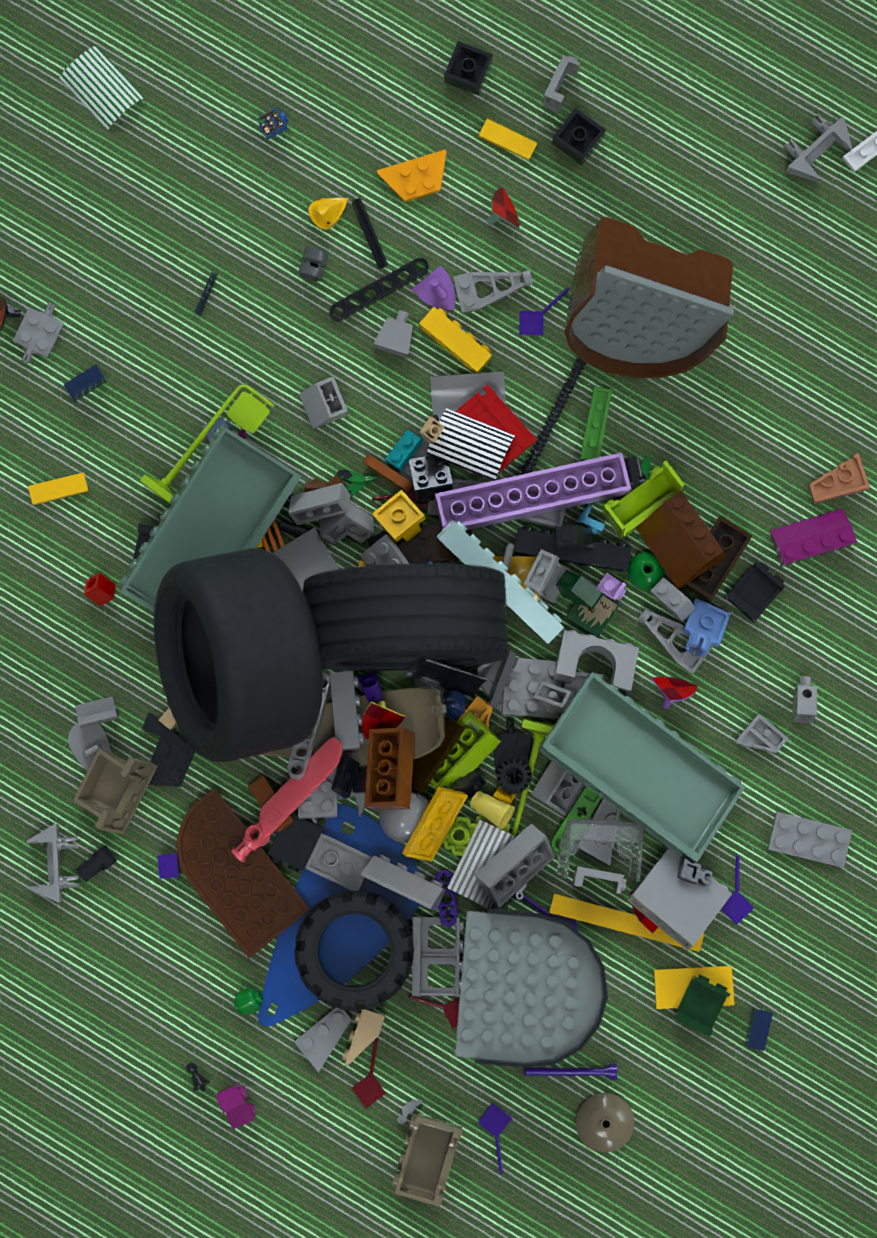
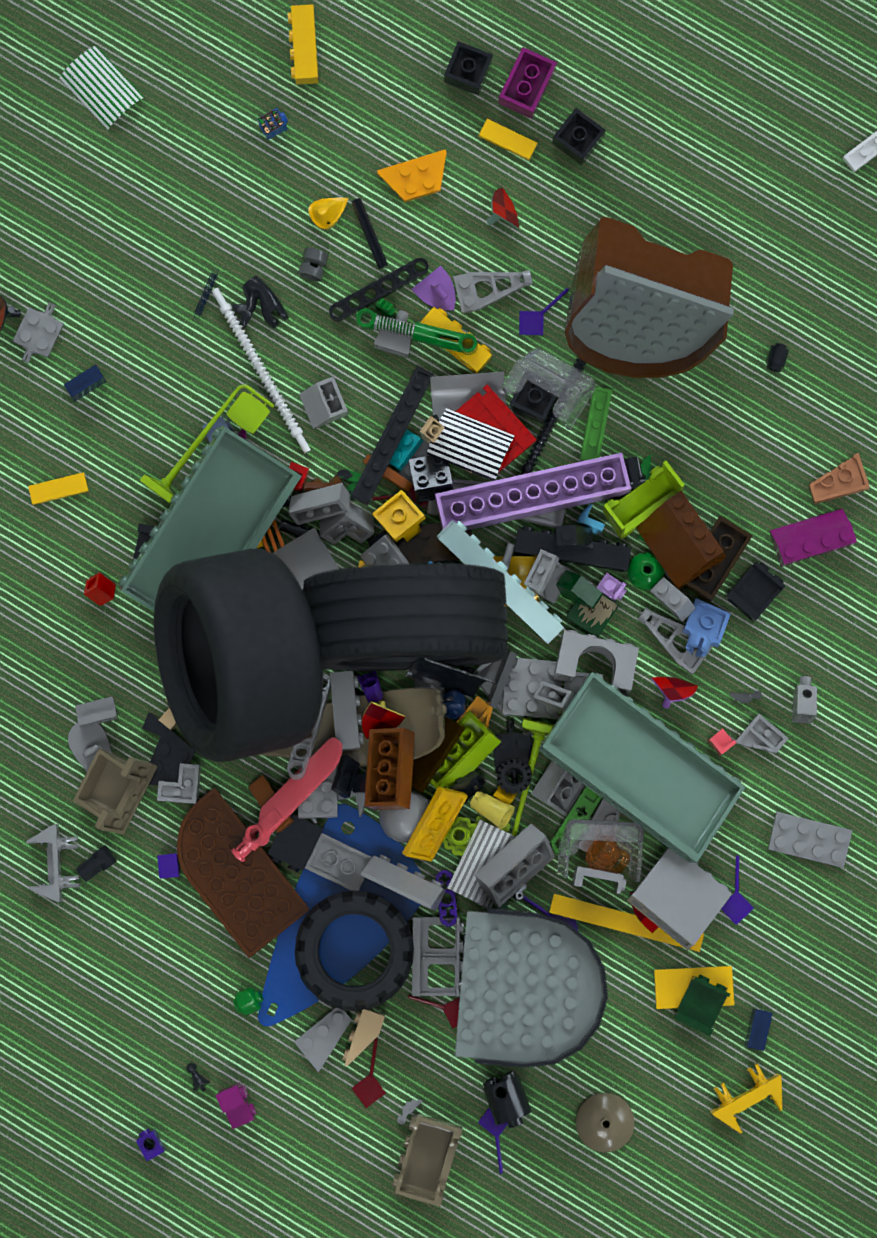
dark purple piece [523,1064,617,1080] -> none
light grey panel [542,55,580,114] -> none
plate [677,859,712,886] -> none
light grey hose [783,114,852,182] -> none
none -> dark purple brick [136,1128,166,1161]
none -> light grey panel [157,763,201,804]
none -> white hose [212,288,311,454]
none -> black piece [232,276,289,329]
none -> yellow brick [288,4,319,85]
none -> red panel [289,462,310,492]
none -> black tile [351,366,434,506]
none -> green piece [356,308,478,355]
none -> green plate [376,298,396,318]
none -> black cylinder [482,1070,532,1128]
none -> magenta brick [498,47,557,119]
none -> clear windscreen [501,348,596,431]
none -> black brick [509,370,561,424]
none -> clear orange piece [585,836,630,874]
none -> coral panel [707,729,737,756]
none -> yellow hose [710,1063,782,1133]
none -> dark grey piece [730,691,762,704]
none -> black brick [766,343,789,372]

